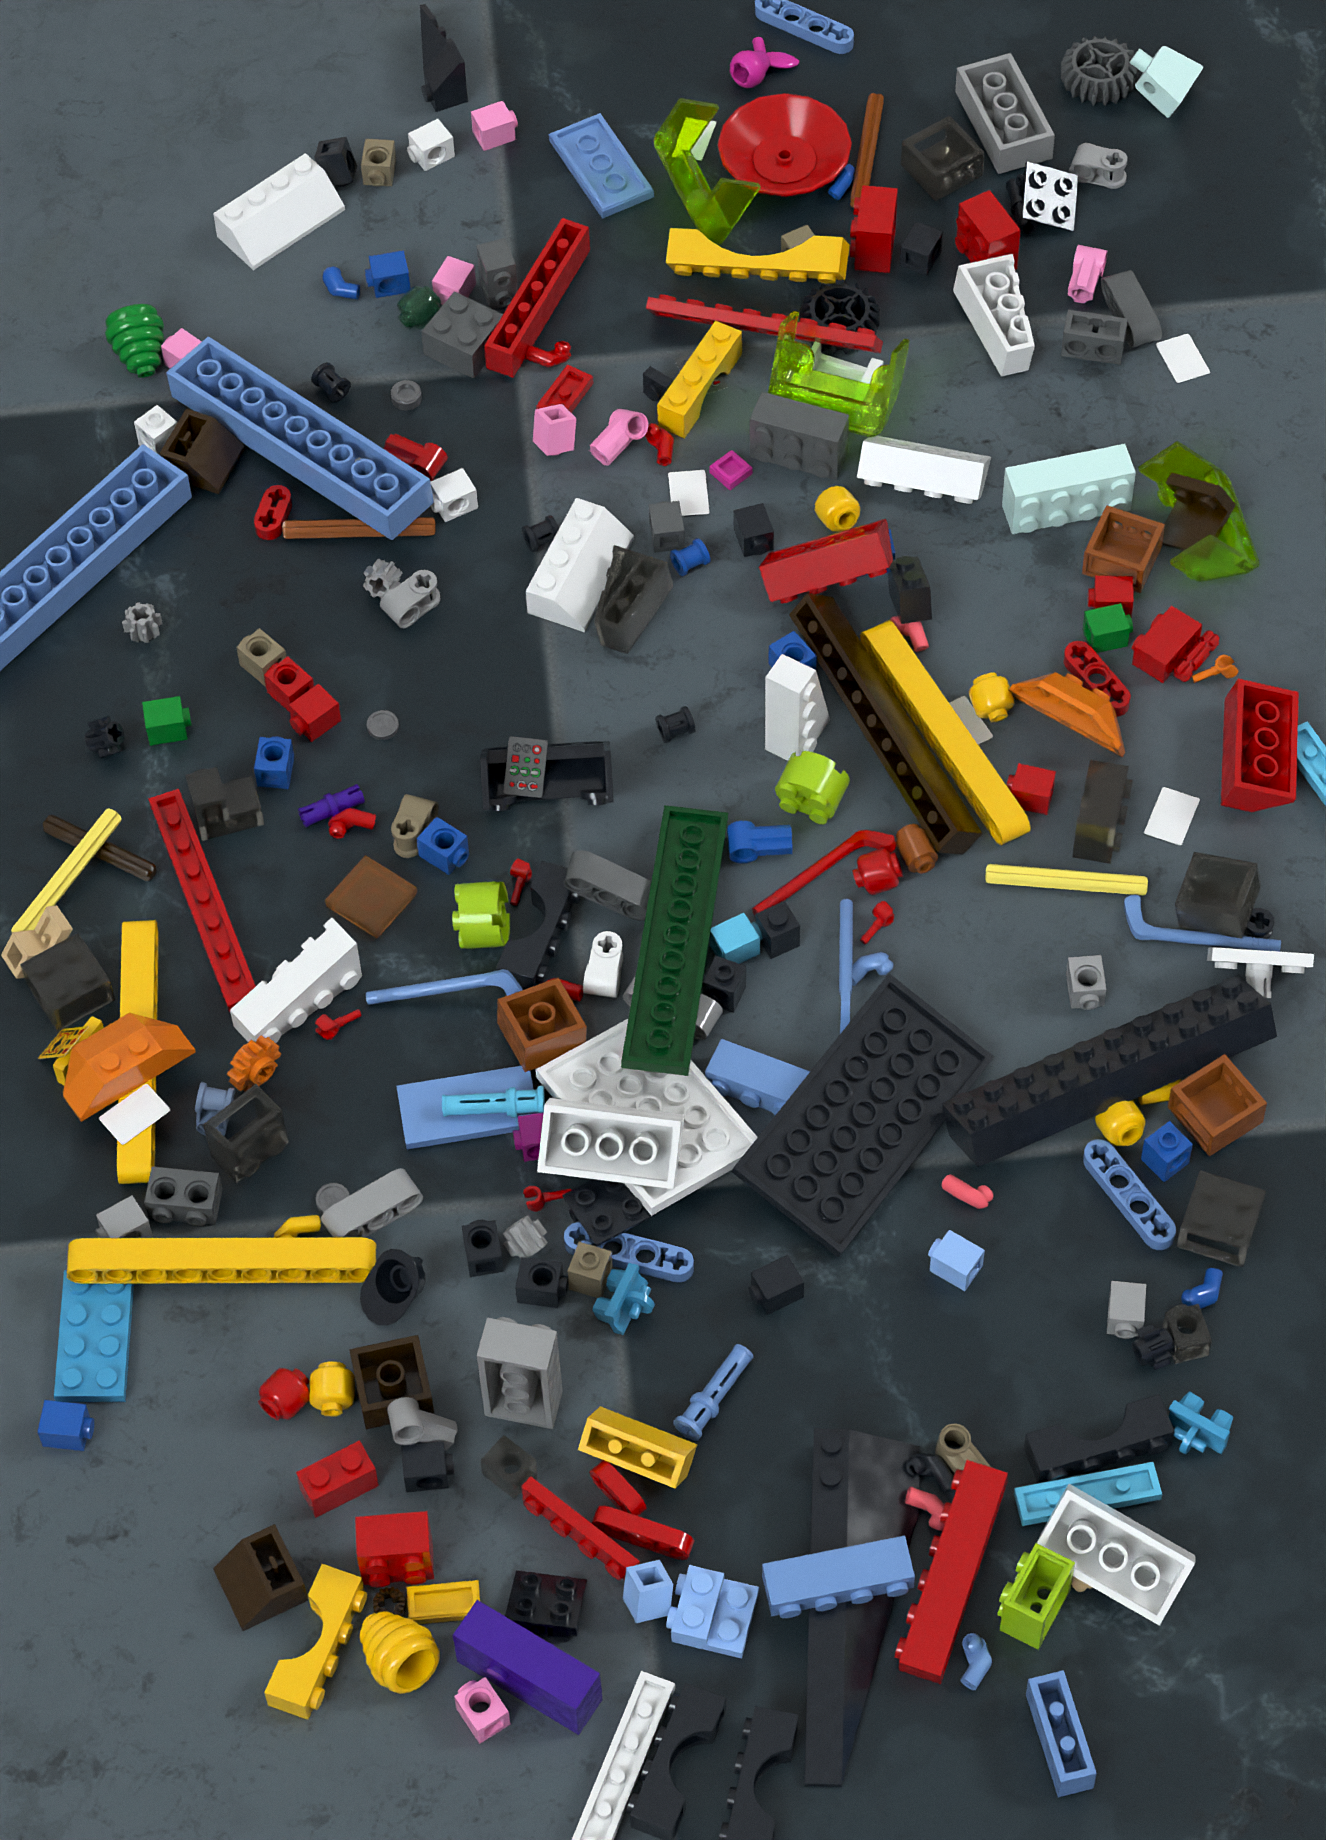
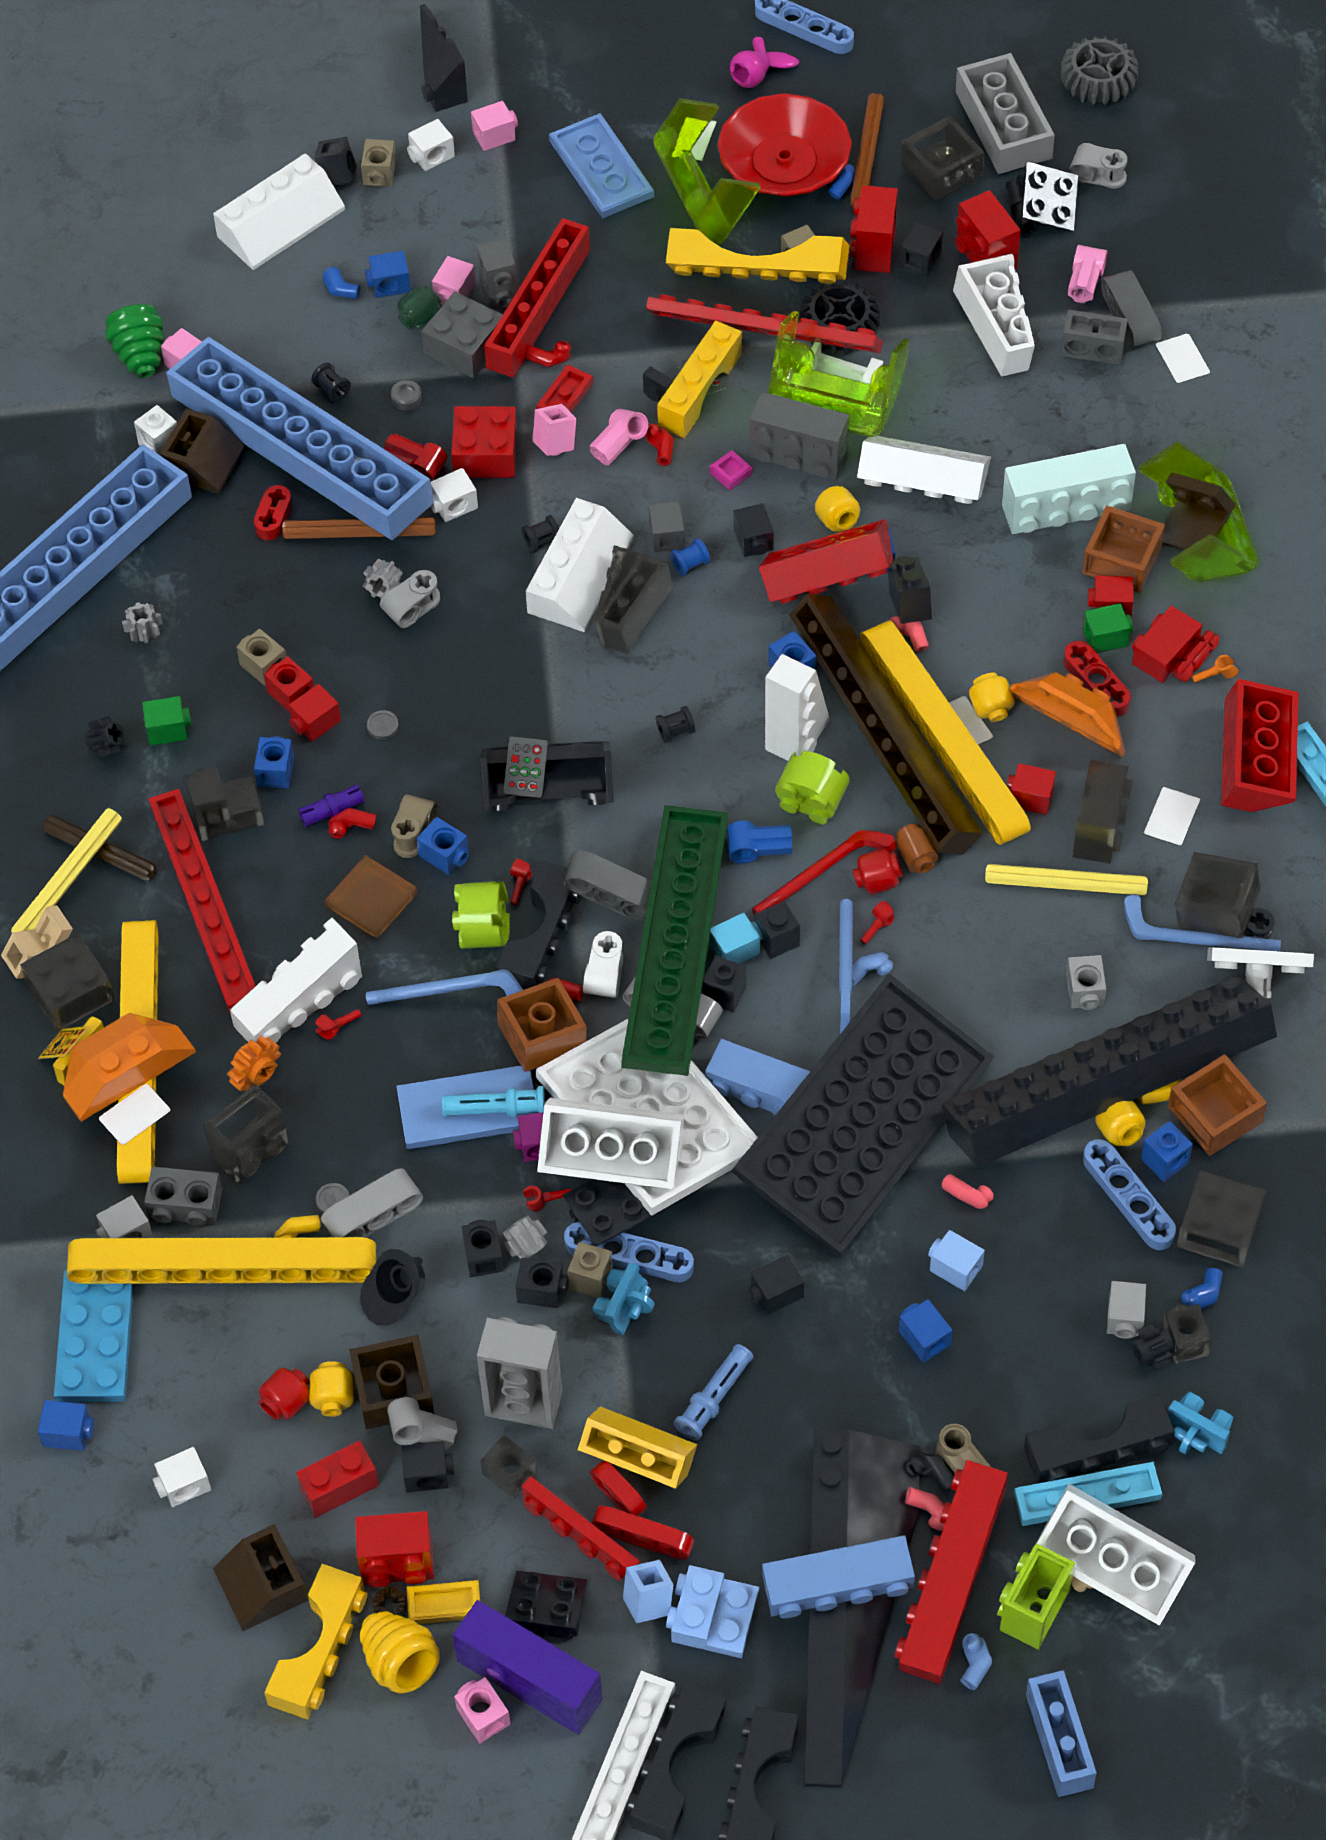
sand blue piece [195,1082,235,1138] -> none
white sticker [668,470,709,516] -> none
light aqua torso [1129,46,1203,118] -> none
none -> white brick [152,1447,211,1507]
none -> red brick [451,406,517,478]
none -> blue brick [899,1299,953,1363]

